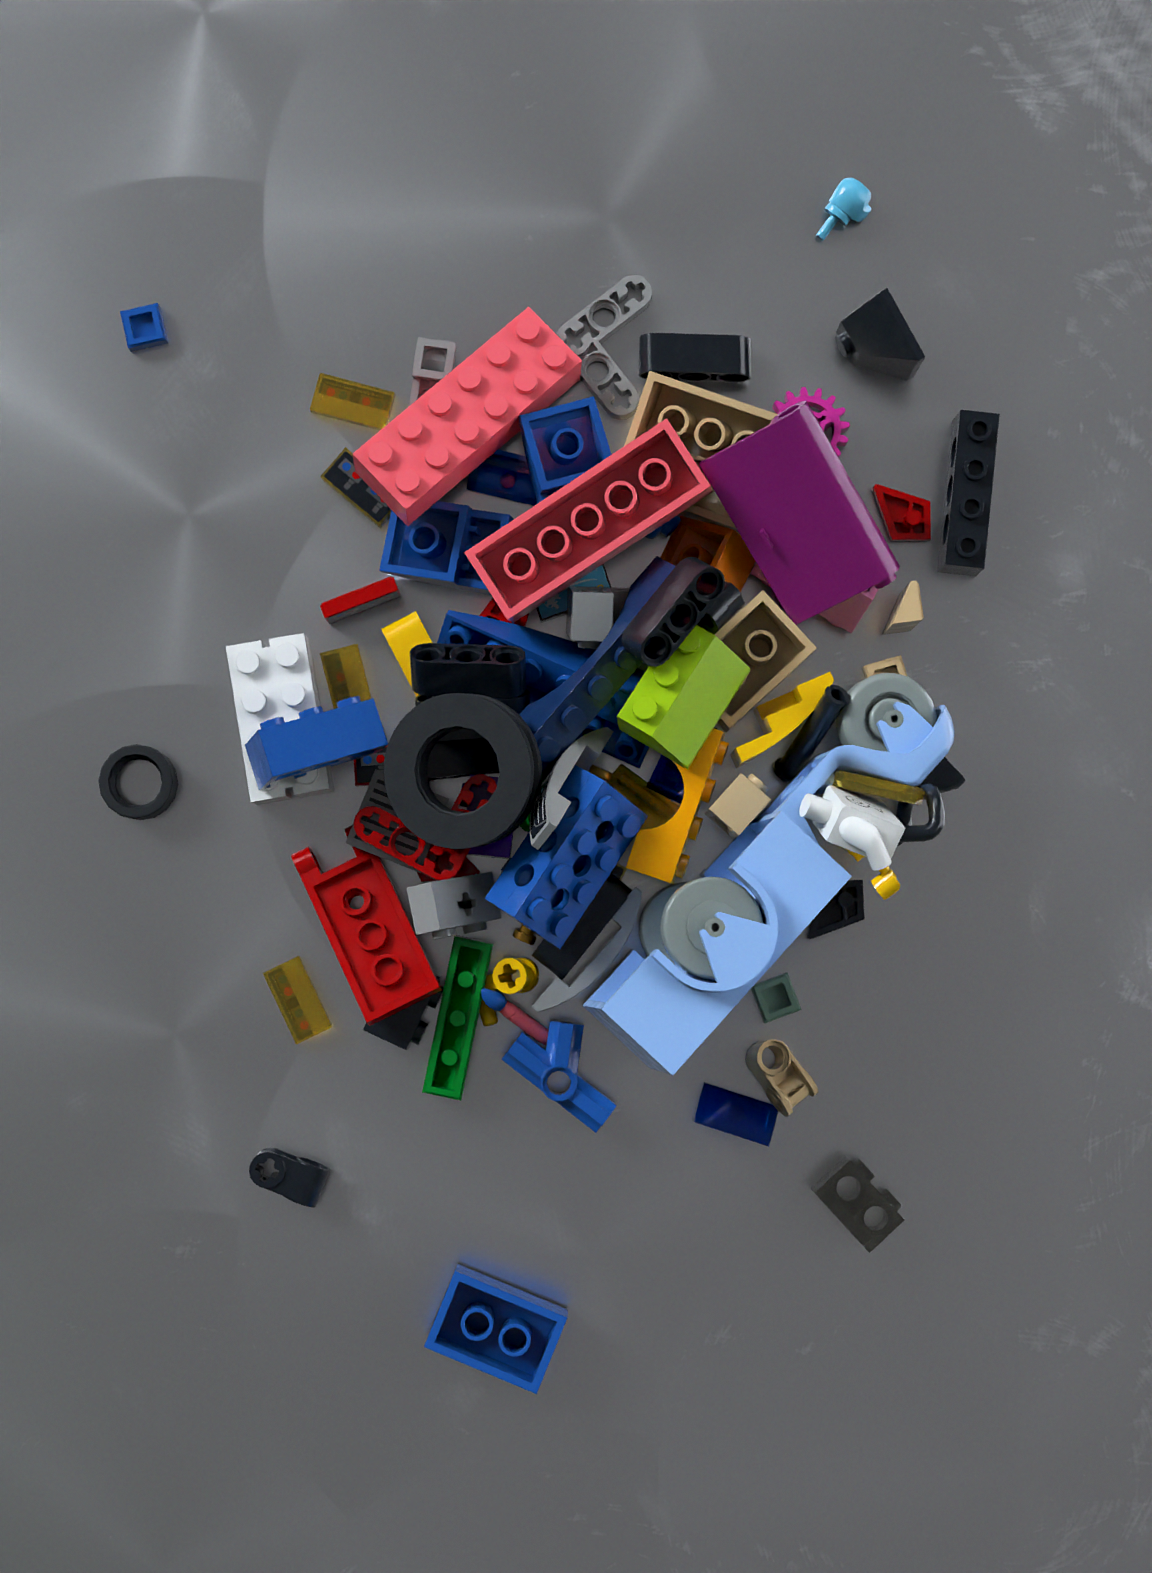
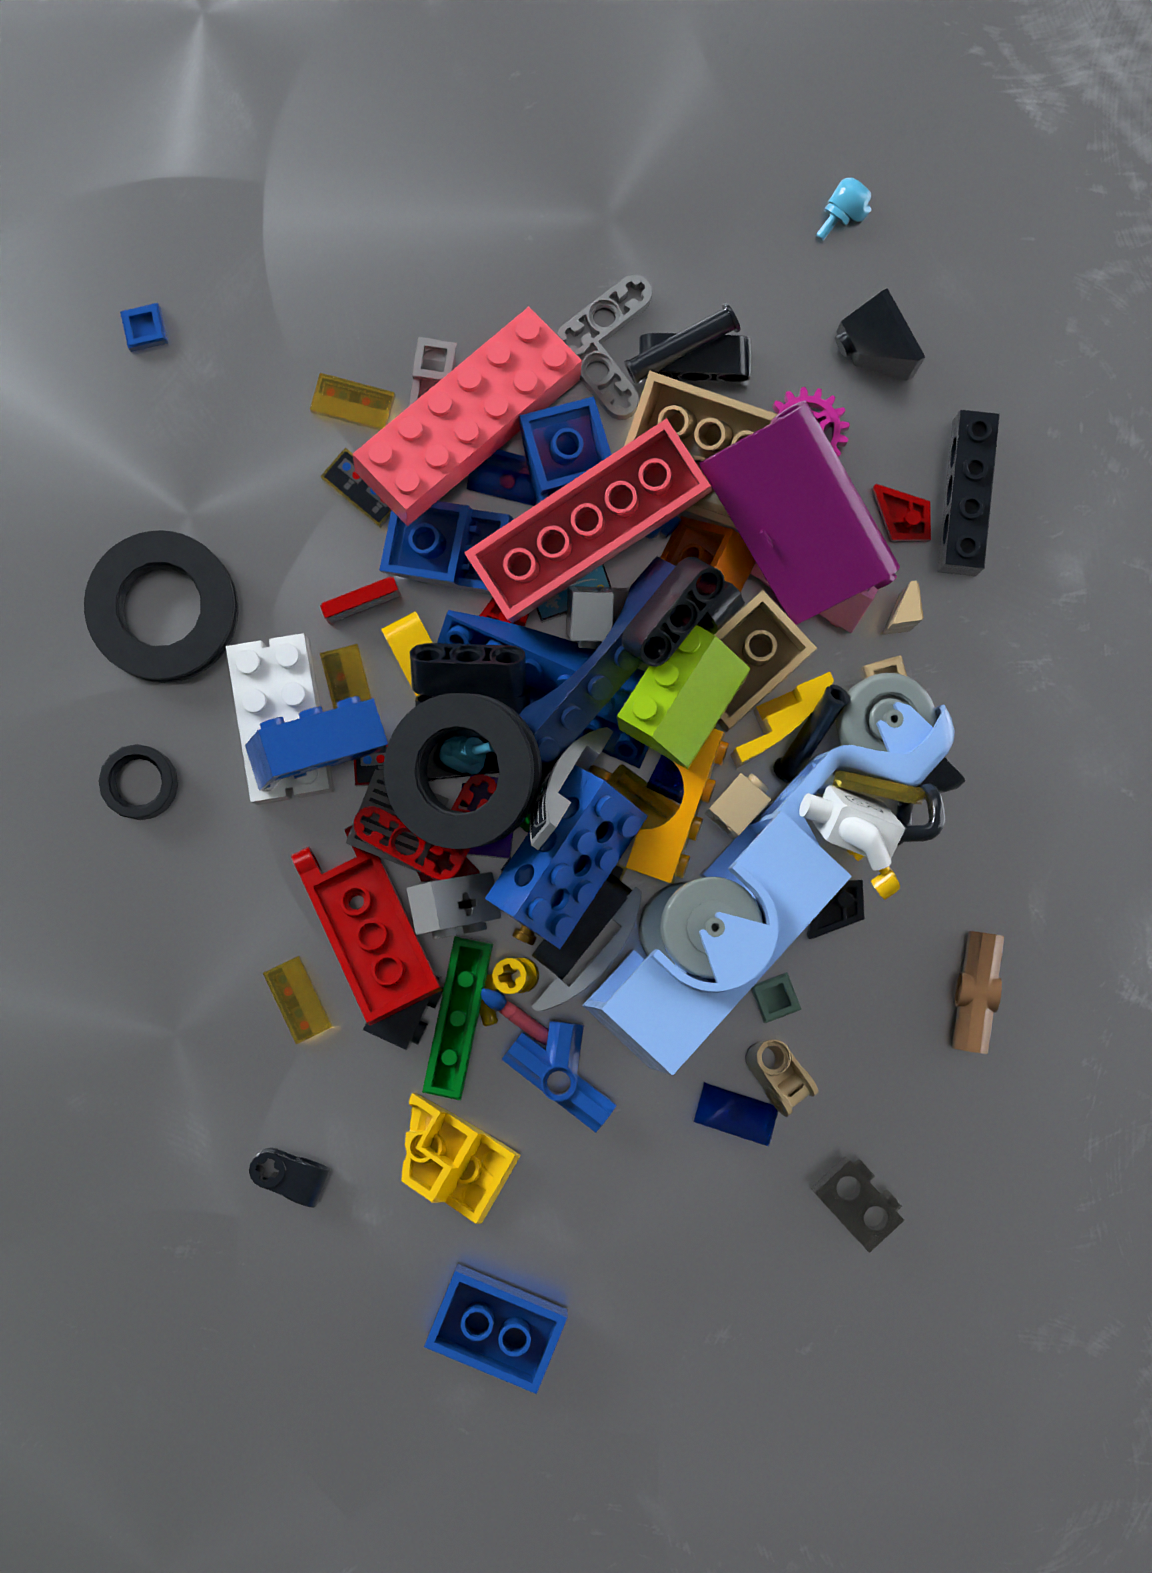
none -> black tyre [84,530,239,683]
none -> yellow slope [401,1093,521,1224]
none -> medium azure piece [438,736,494,775]
none -> black pin [624,303,741,384]
none -> medium nougat piece [952,931,1004,1054]

